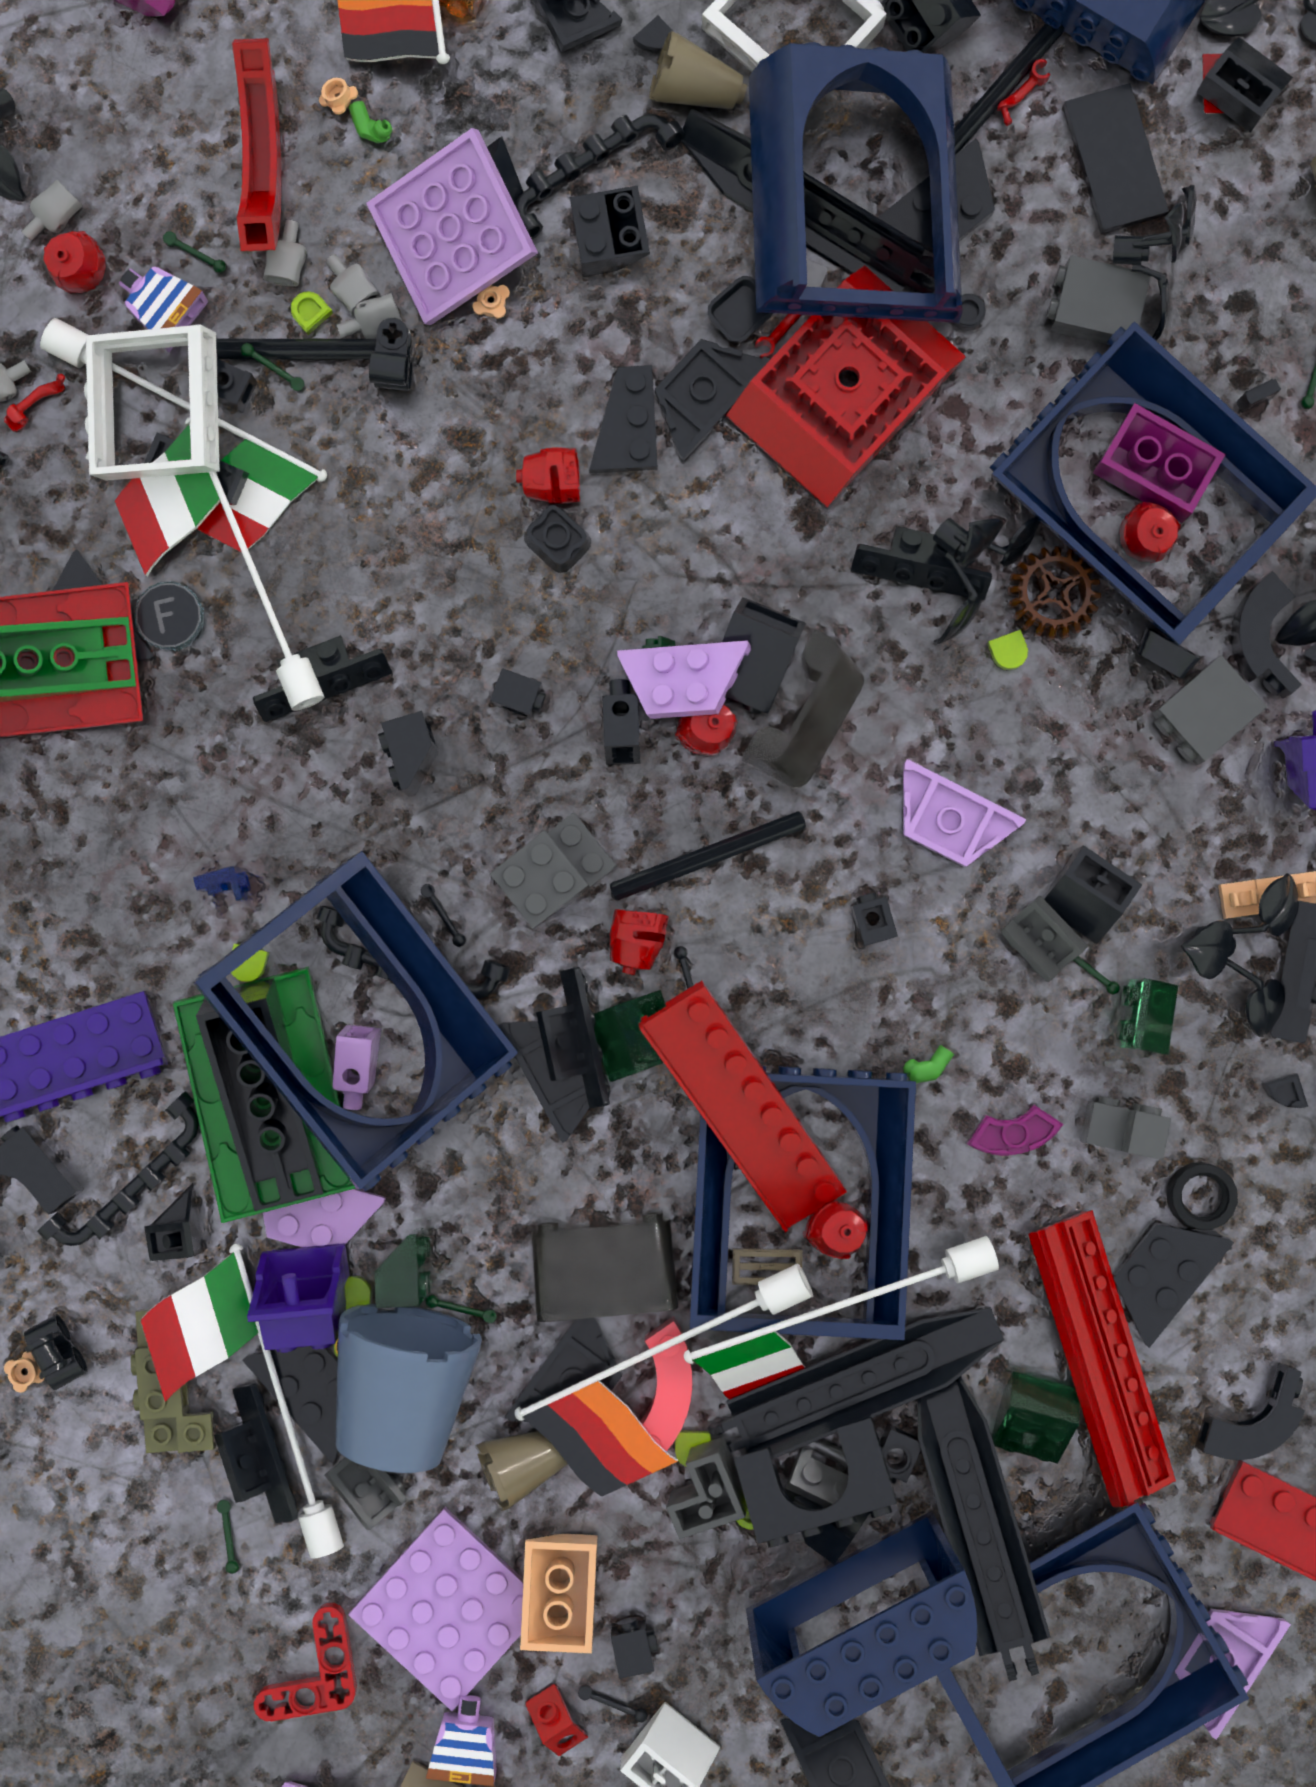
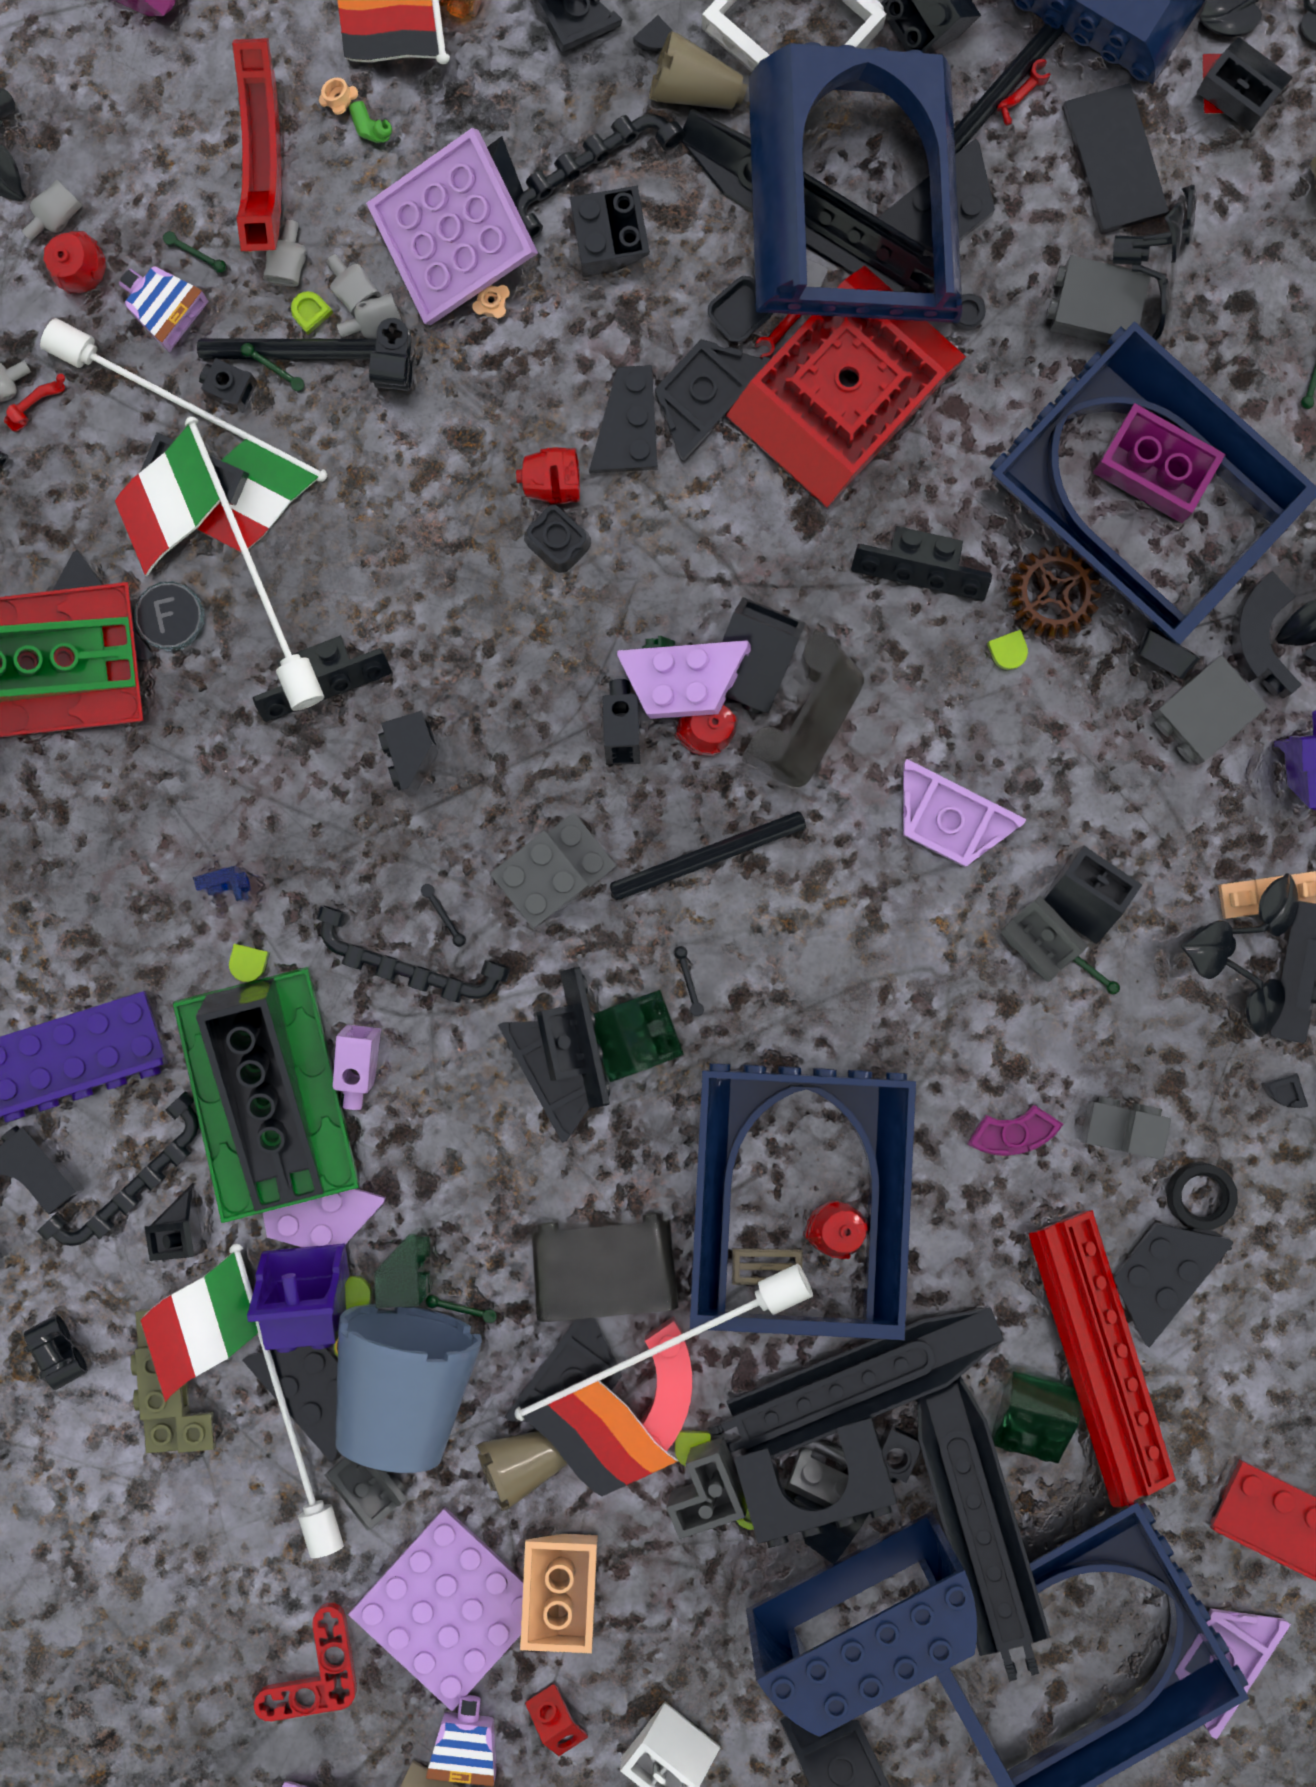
light nougat plate [4,1352,45,1393] -> none
white window [83,324,220,481] -> none
dark blue panel [193,851,518,1191] -> none
black bracket [214,1383,299,1523] -> none
dark green hinge [217,1499,239,1574] -> none
black brick [490,668,546,719] -> none
black hinge [578,1684,648,1723] -> none
red helmet [609,909,669,975] -> none
black brick [611,1618,658,1679] -> none
red plate [638,980,847,1233] -> none
flag [684,1236,999,1399] -> none
black brick [851,892,898,947] -> none
bright green arm [903,1045,954,1083] -> none
black plant [933,517,1041,644] -> none
clear green slope [1116,978,1179,1055] -> none
red helmet [1119,502,1181,564] -> none
black arch [1195,1362,1305,1460] -> none
black tile [1237,379,1281,413] -> none

